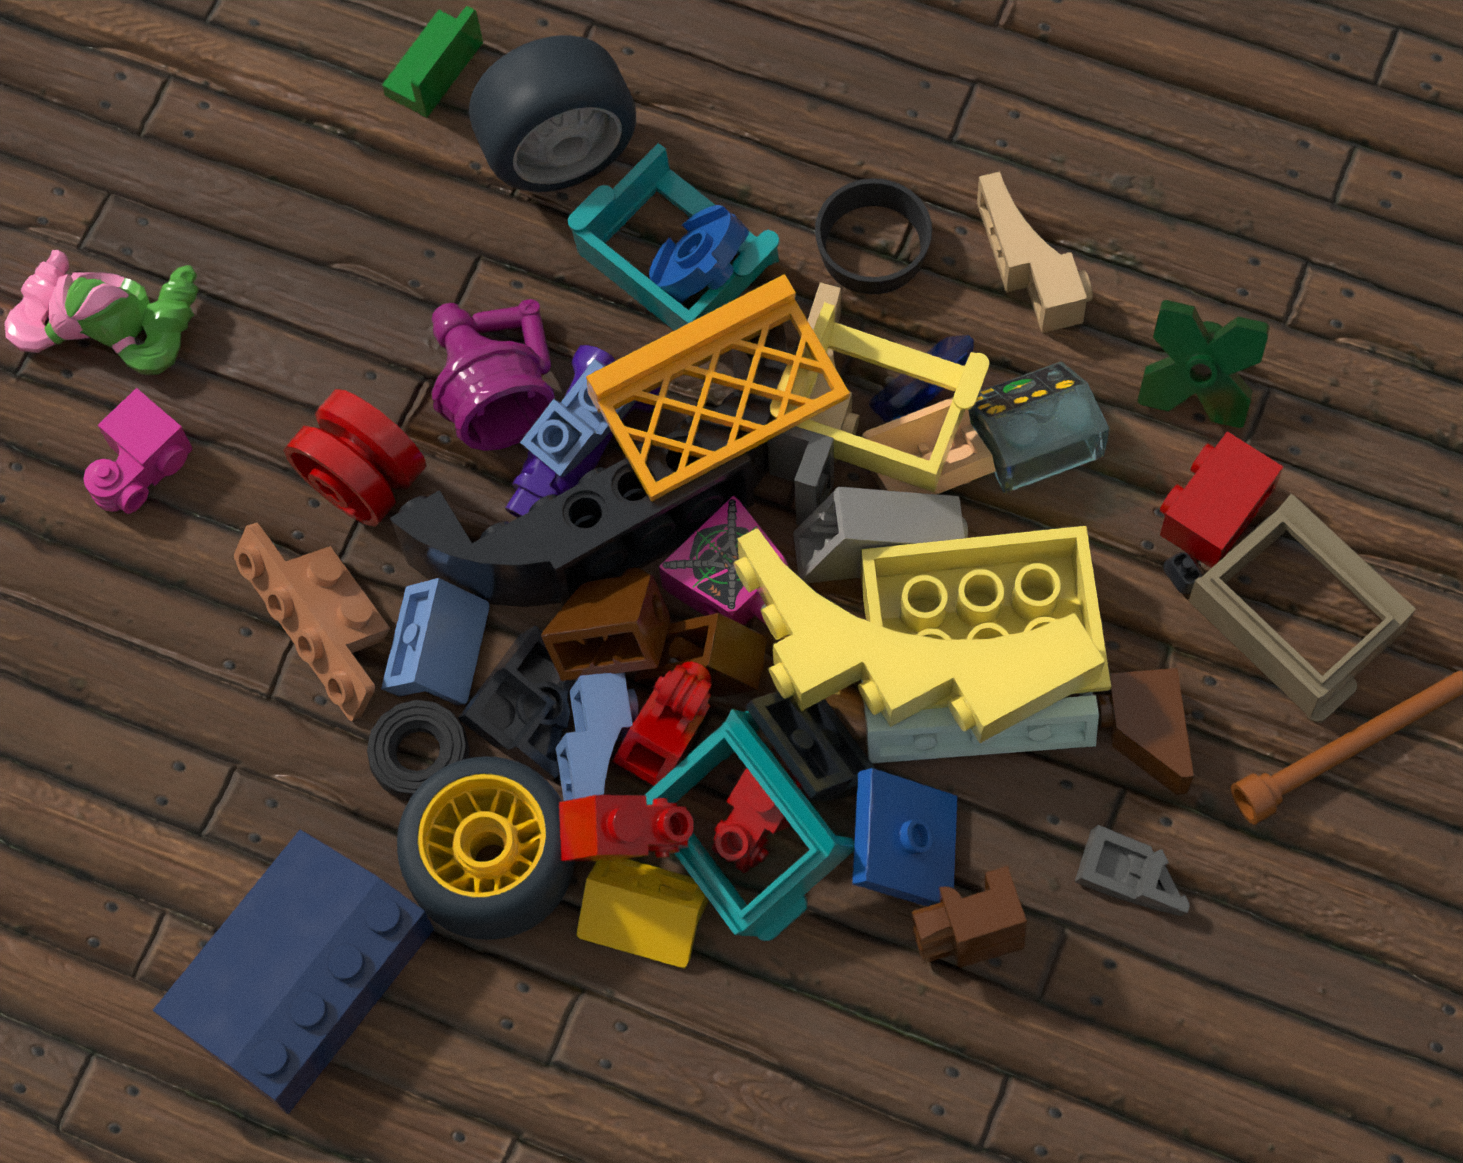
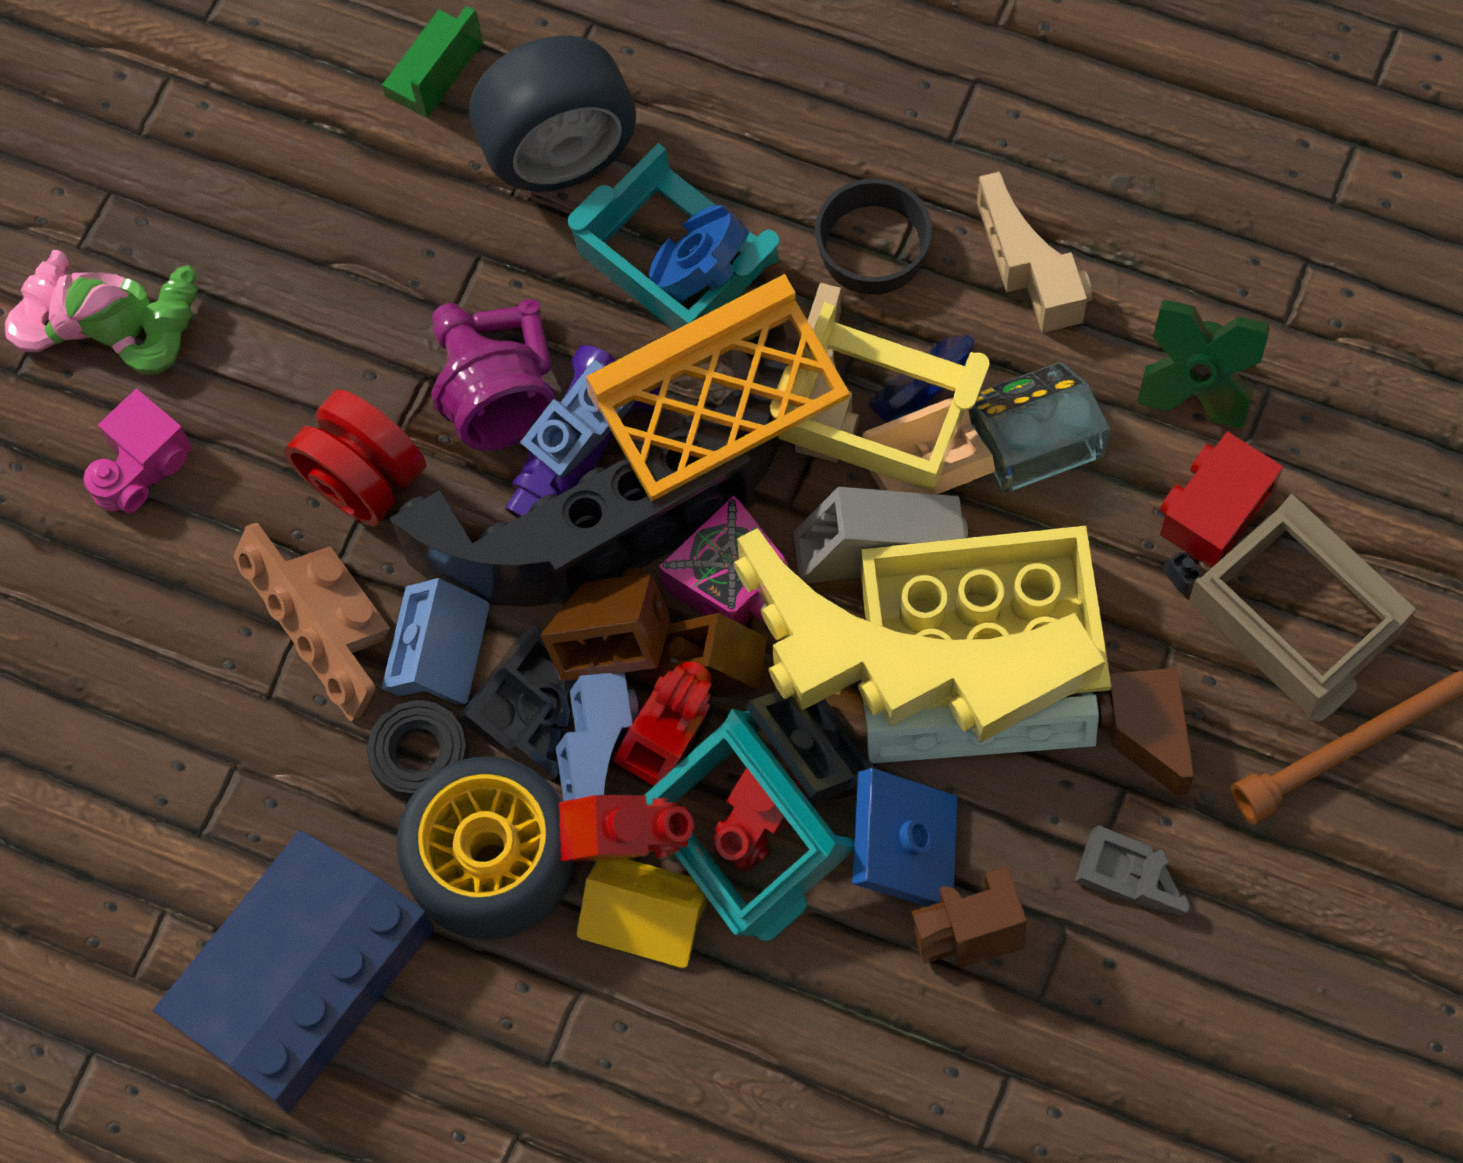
dark grey panel [767,420,834,526] -> none

